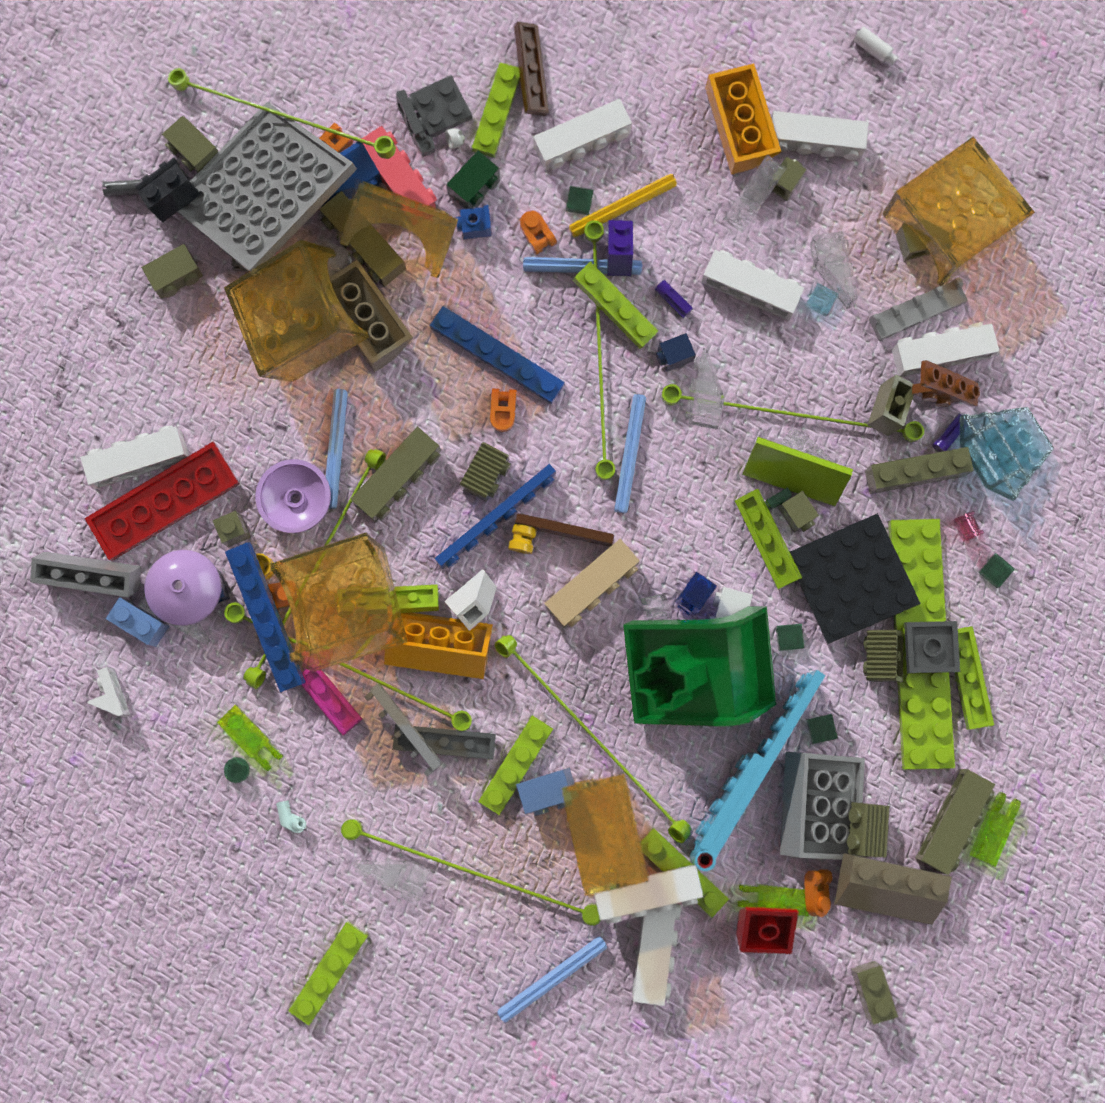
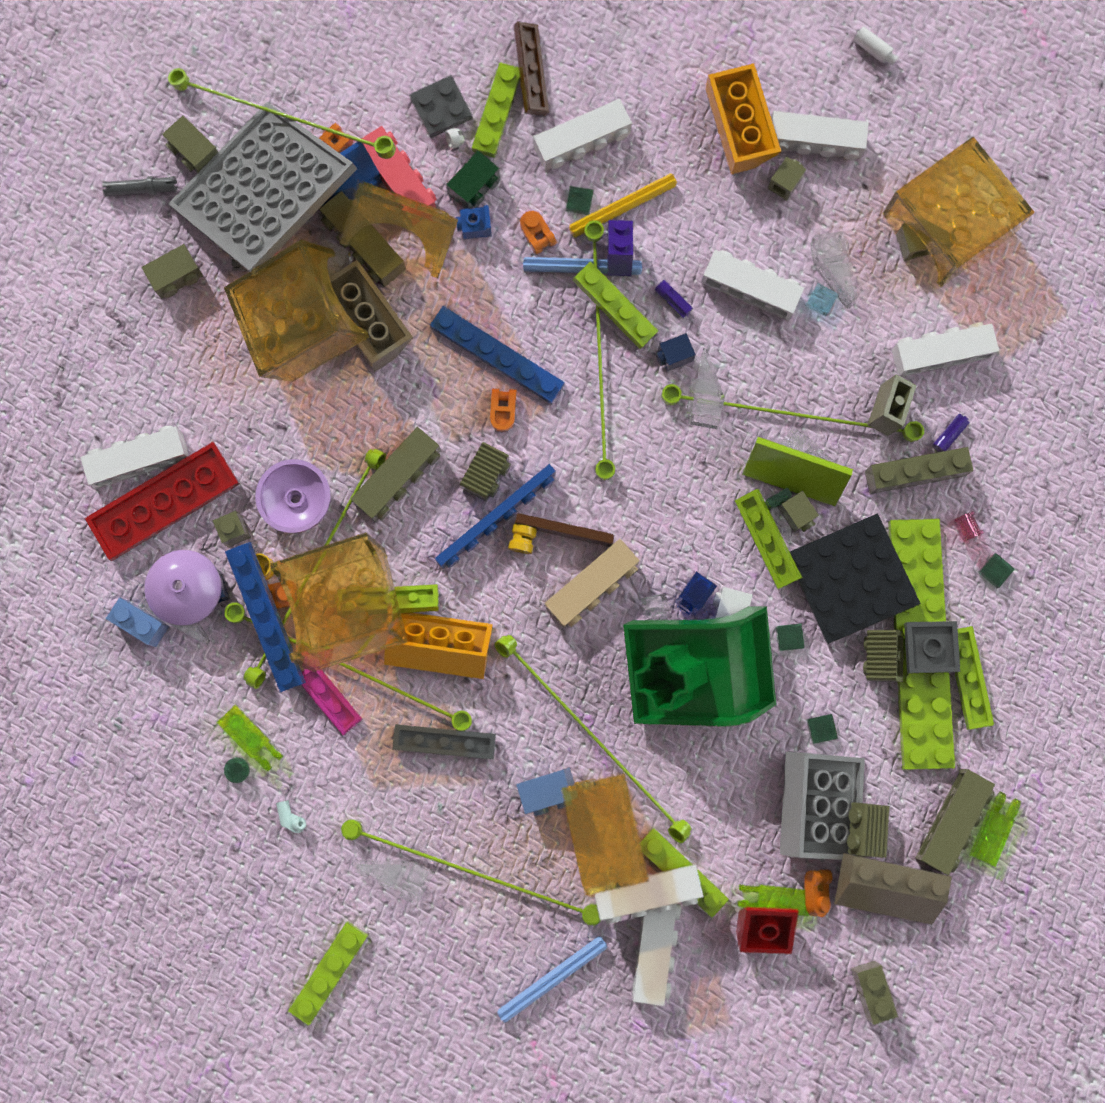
light grey brick [30,552,141,597] -> none
white slope [87,667,130,717] -> none
black brick [135,157,201,223] -> none
light blue axle [326,389,348,509] -> none
light grey hinge [364,684,443,776] -> none
dark grey hinge [396,89,435,157] -> none
white slope [444,569,497,631] -> none
lime plate [478,715,553,815] -> none
light blue axle [614,394,646,513] -> none
medium azure hinge [690,670,826,871] -> none
clear slope [723,155,787,233] -> none
light grey hinge [869,277,968,341] -> none
dark orange bracket [912,360,980,407] -> none
clear light blue wedge [960,407,1054,501] -> none

